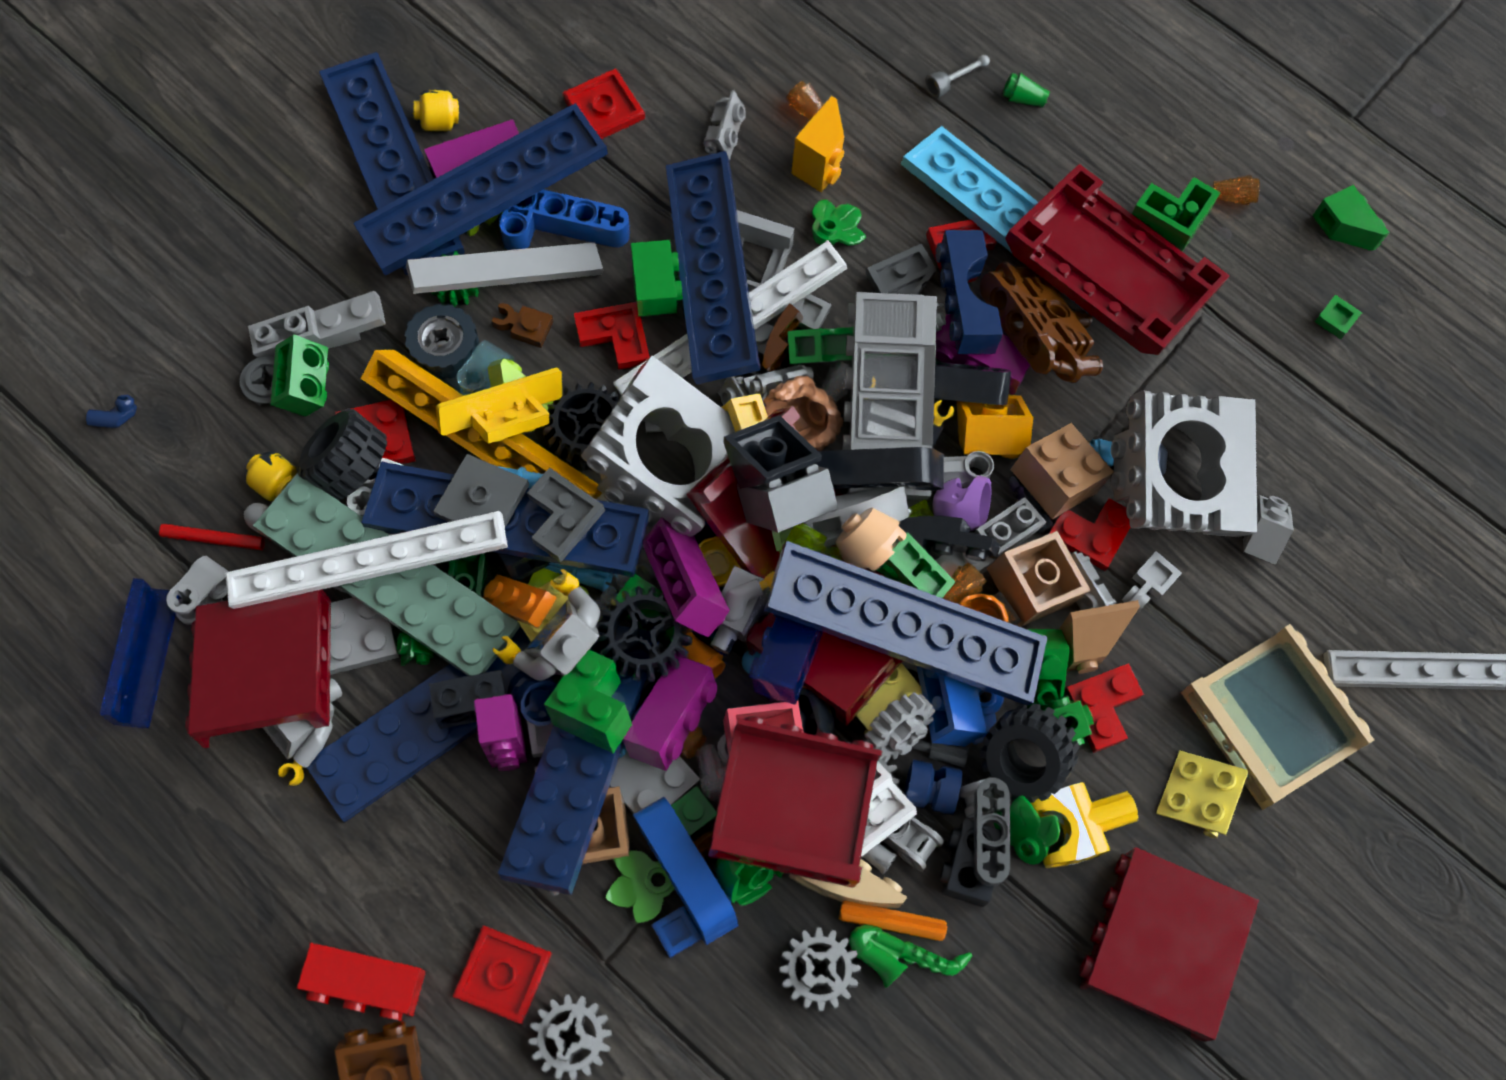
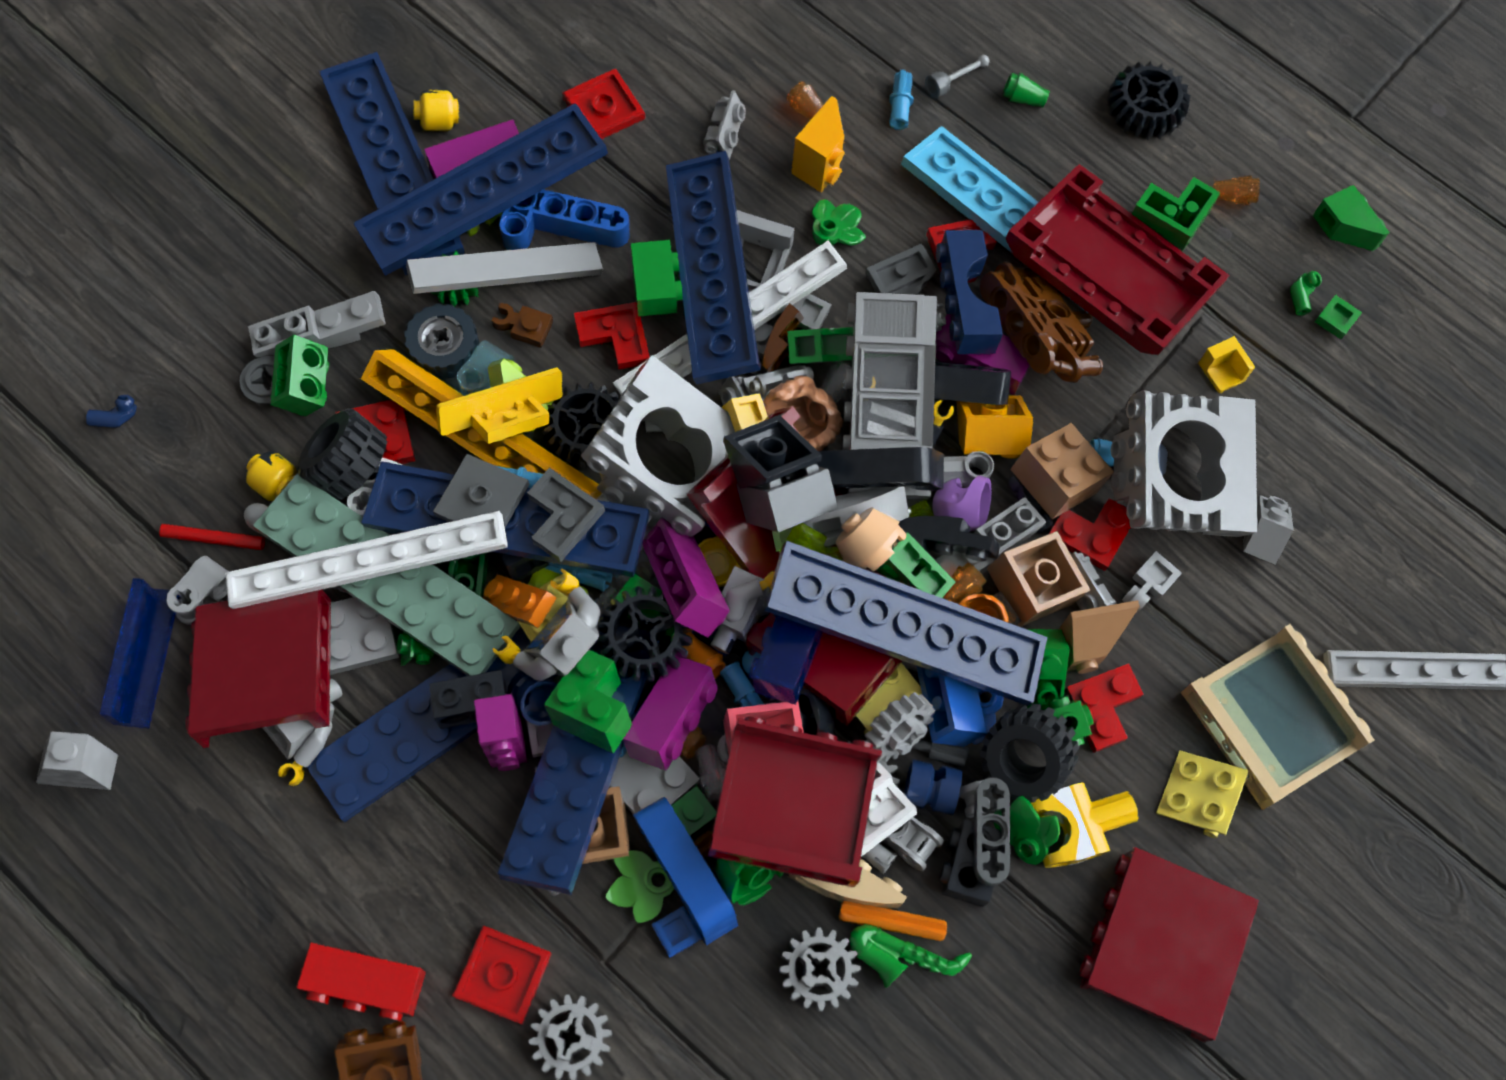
none -> light grey slope [36,731,118,790]
none -> dark azure axle [719,662,763,707]
none -> dark azure axle [889,70,913,130]
none -> black gear [1107,61,1191,140]
none -> yellow panel [1198,336,1255,393]
none -> green arm [1290,271,1322,316]

